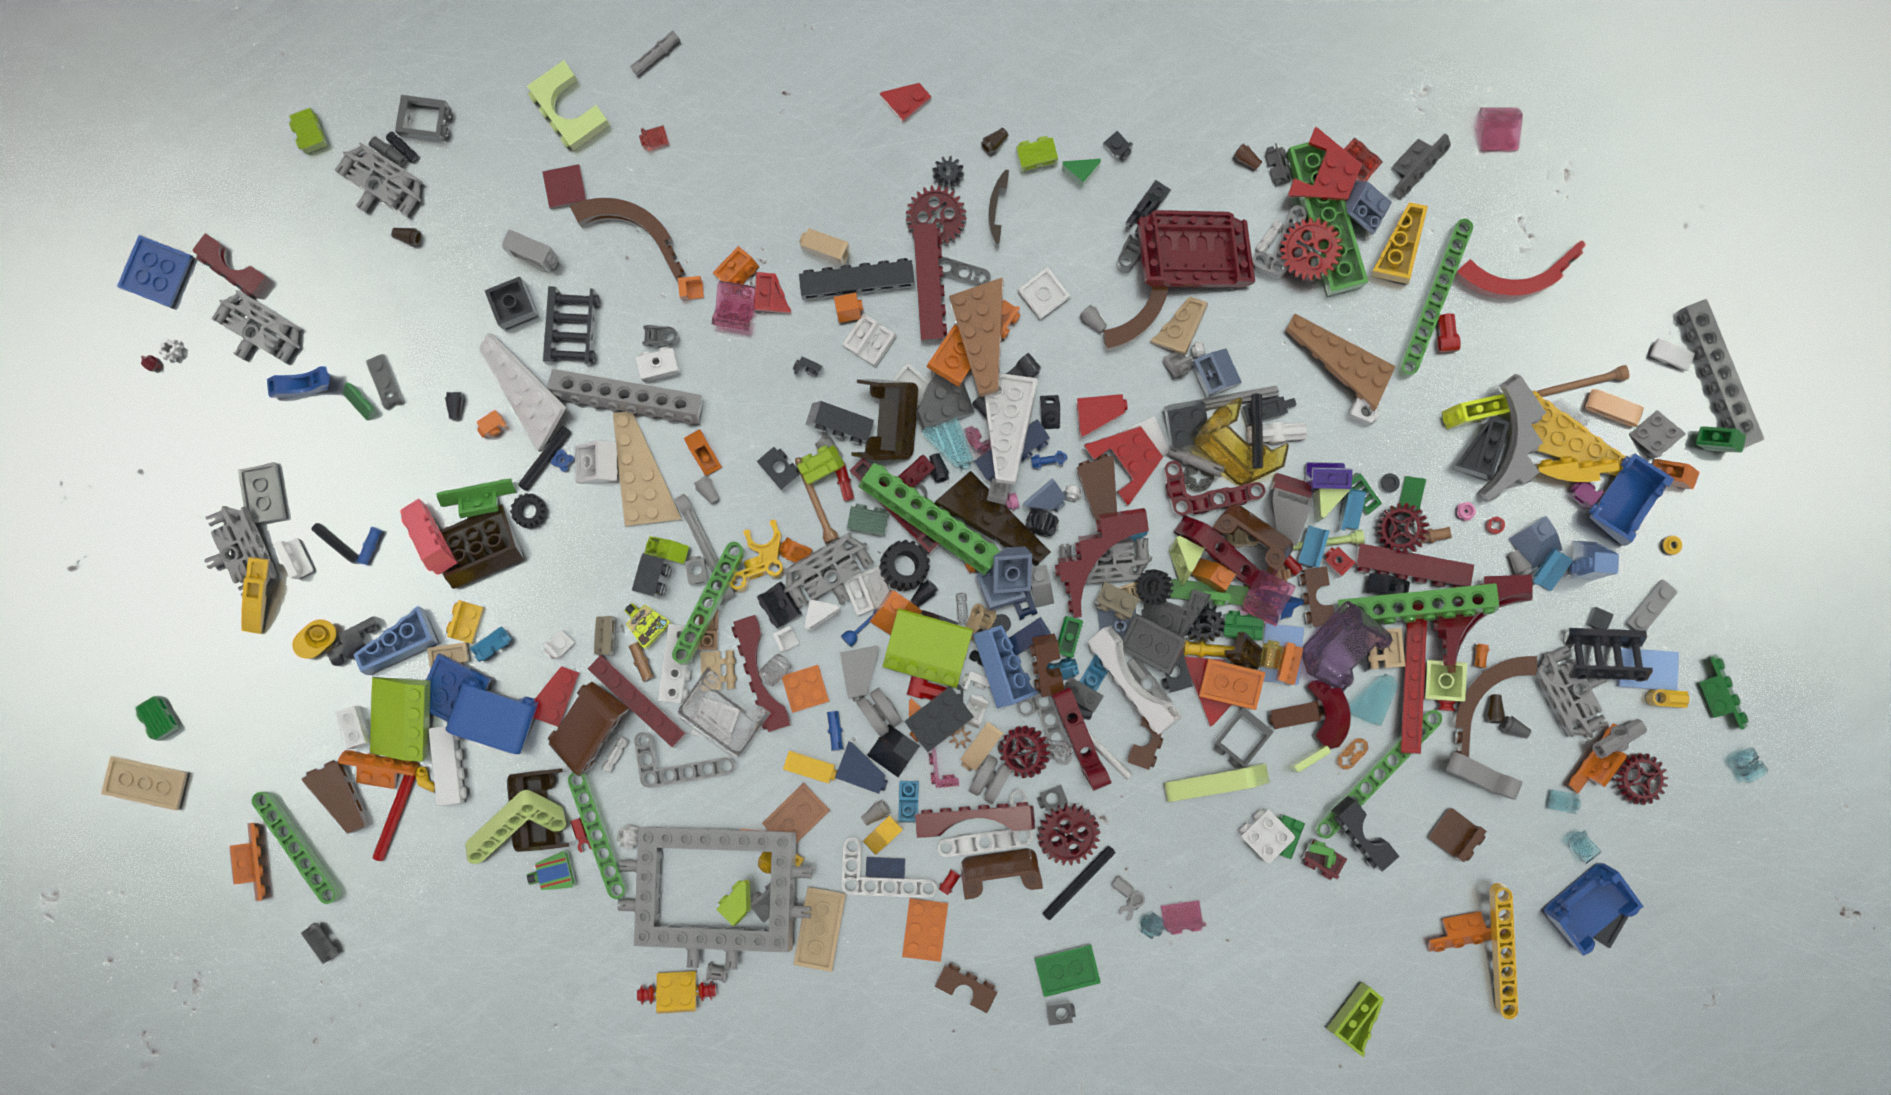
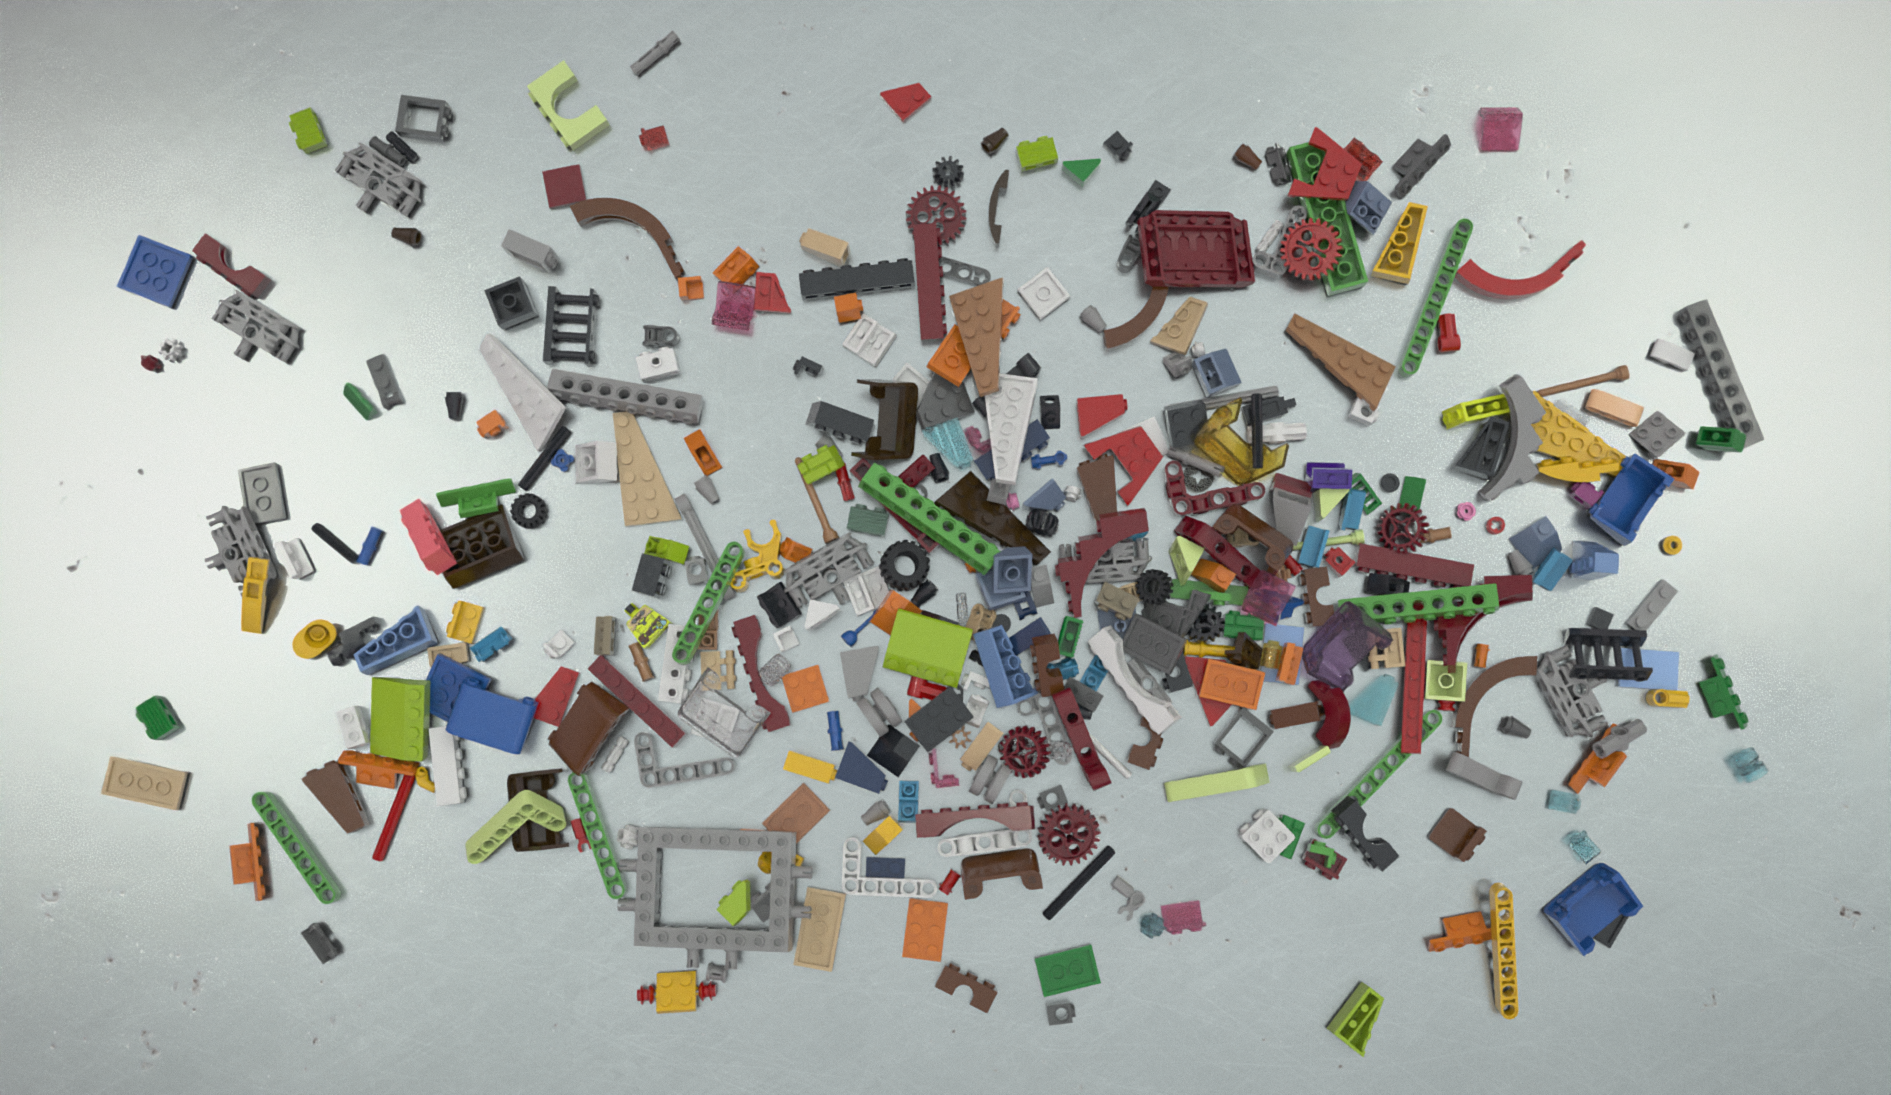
blue arch [266,366,330,398] -> none
torso [527,850,576,890] -> none
black brick [757,447,800,492] -> none
clear orange beam [1336,738,1368,770] -> none
dark brown cone [1486,694,1506,724] -> none
dark red gear [1614,753,1668,805] -> none

